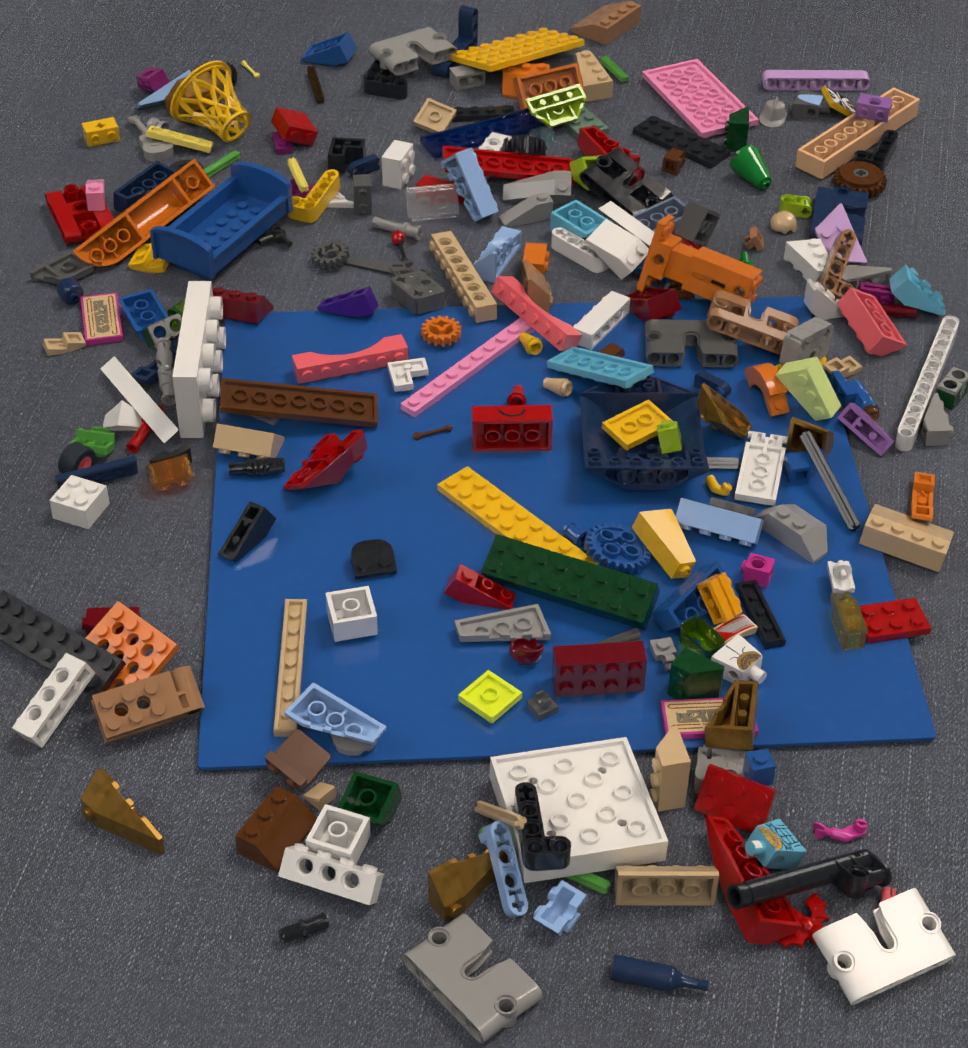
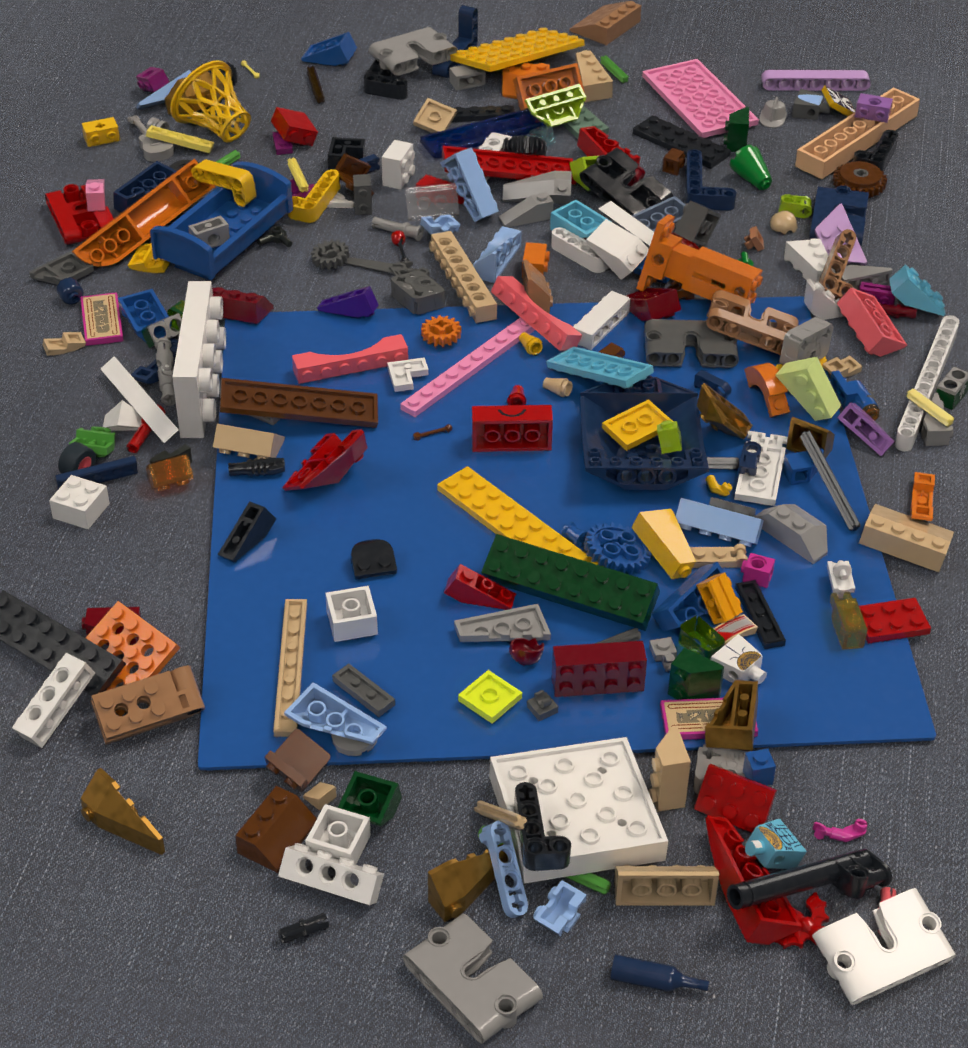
none -> light grey brick [188,215,230,248]
none -> yellow beam [191,159,257,207]
none -> dark grey plate [332,664,395,717]
none -> reddish brown bracket [335,153,374,196]
none -> light blue cylinder [420,215,460,235]
none -> dark blue beam [686,149,737,211]
none -> tan plate [690,544,748,568]
none -> dark blue piece [738,441,761,476]
none -> light yellow axle [906,388,954,427]

